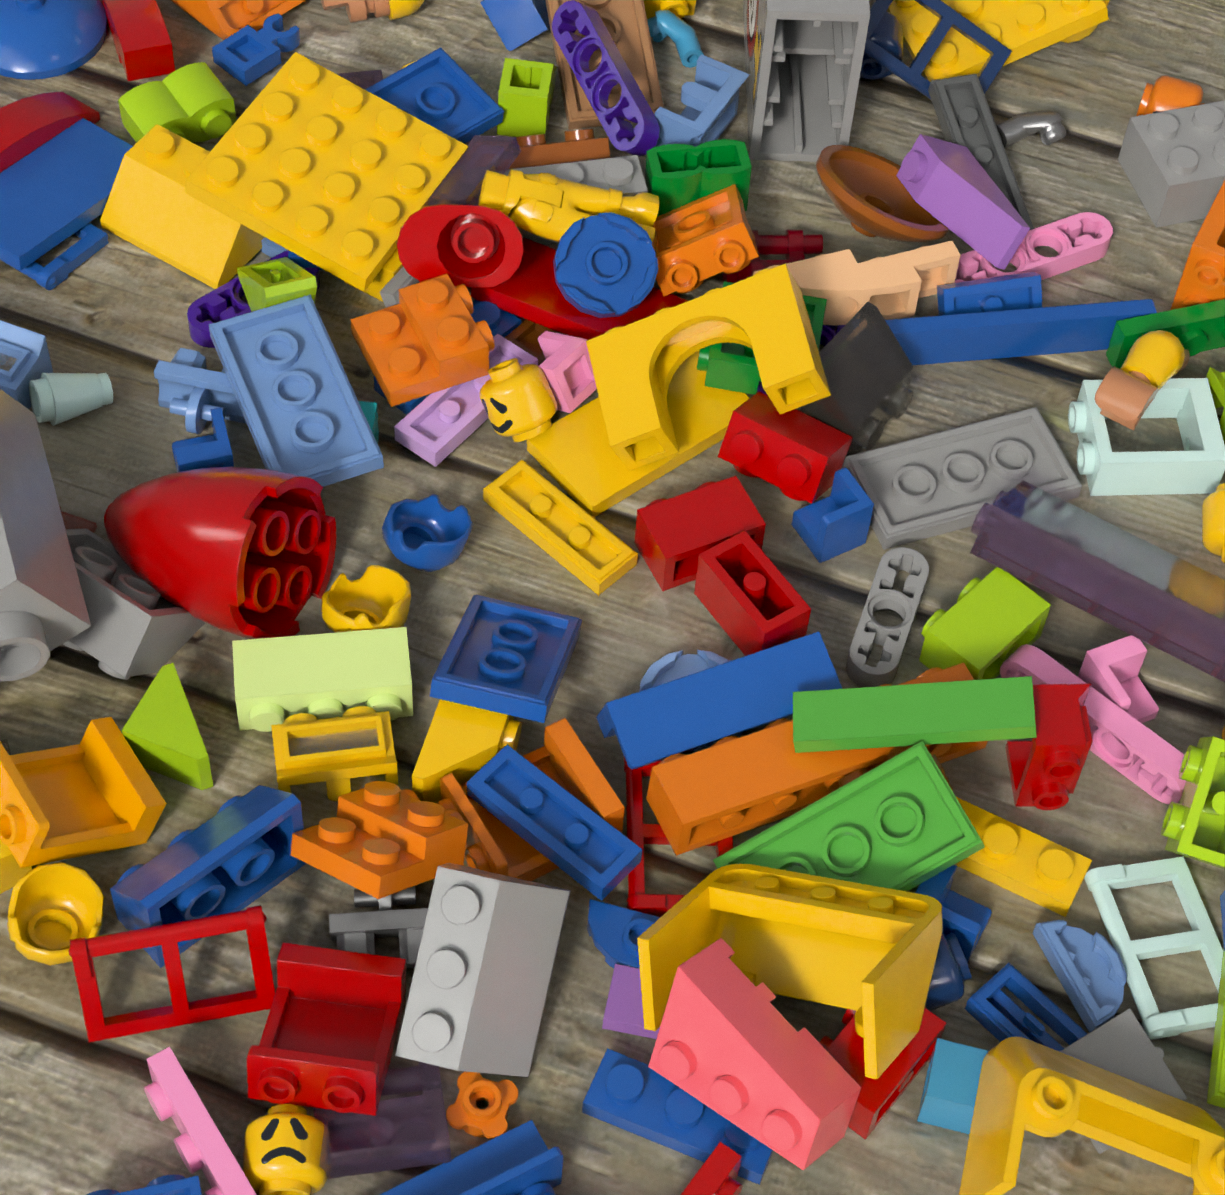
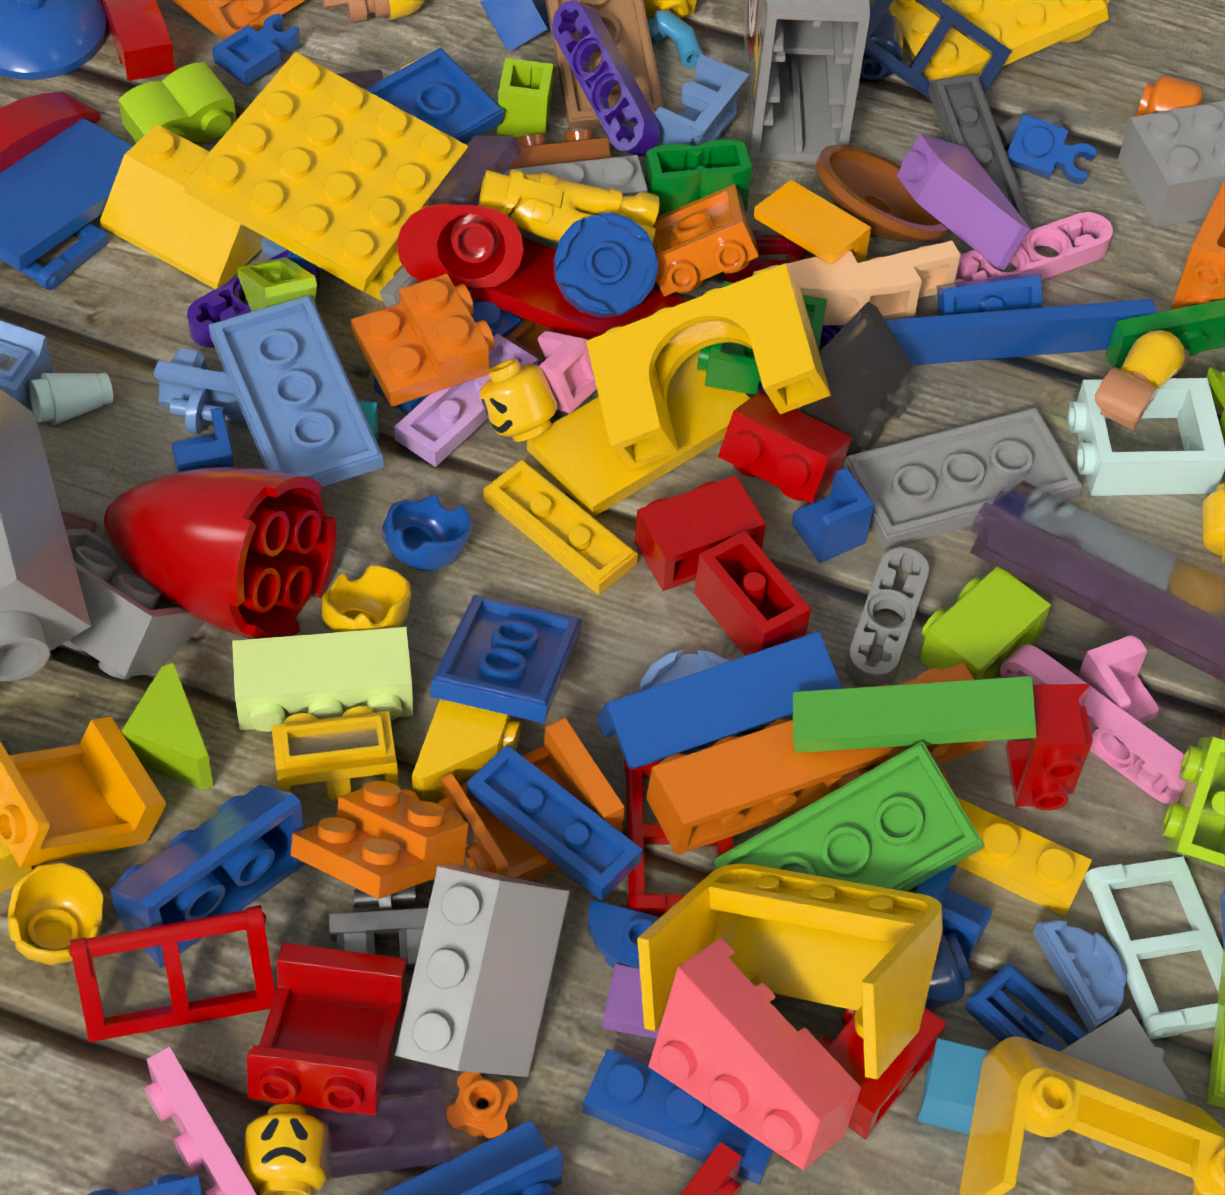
none -> light orange panel [754,180,871,264]
none -> blue plate [1007,113,1098,184]

